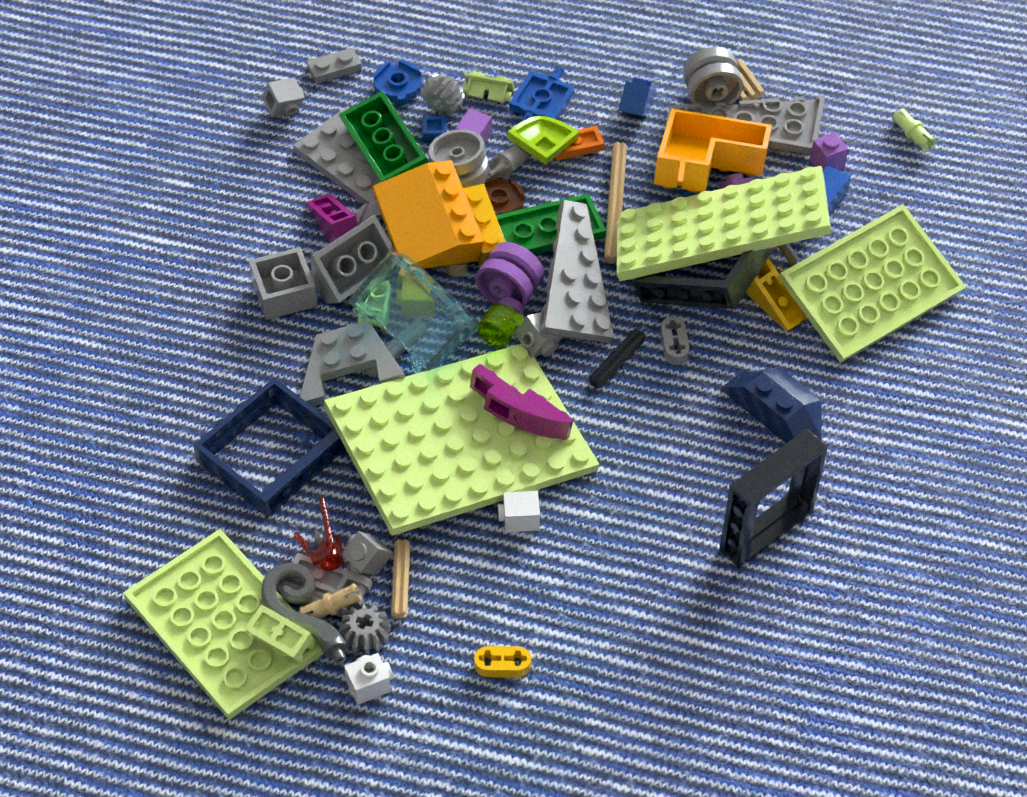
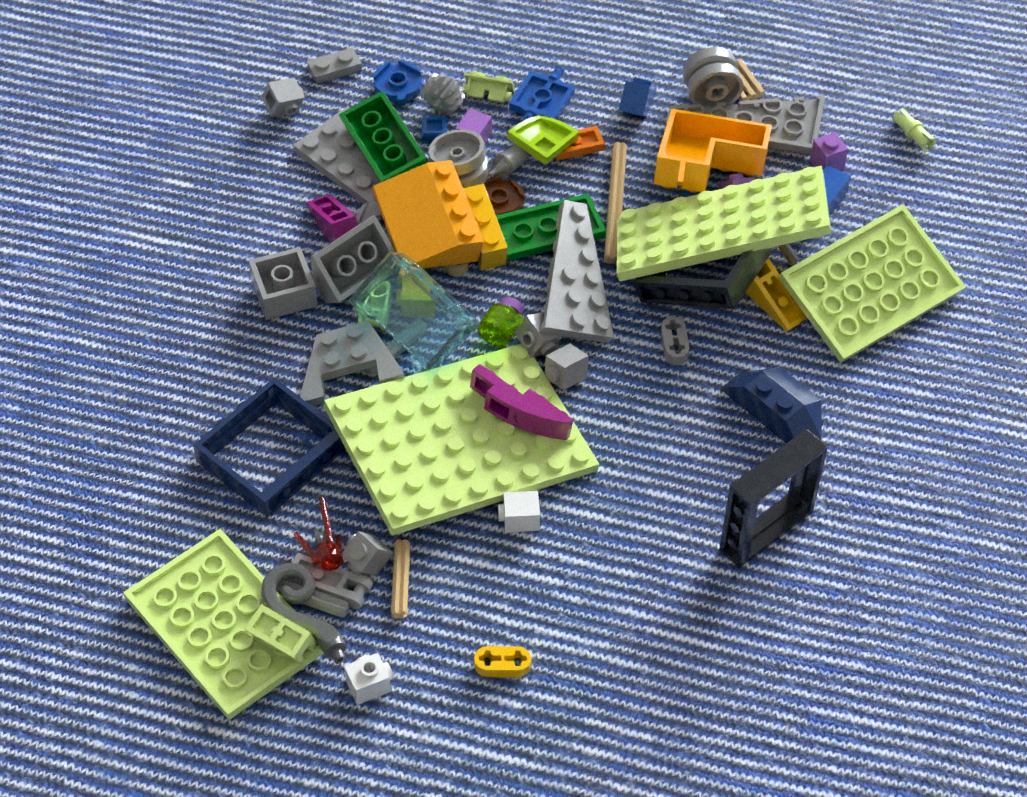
tan pin [300,583,362,619] -> none
light grey gear [339,603,391,655] -> none
medium lavender wheel [475,242,544,306] -> none
black axle [589,328,645,389] -> none
none -> light grey brick [545,344,589,390]

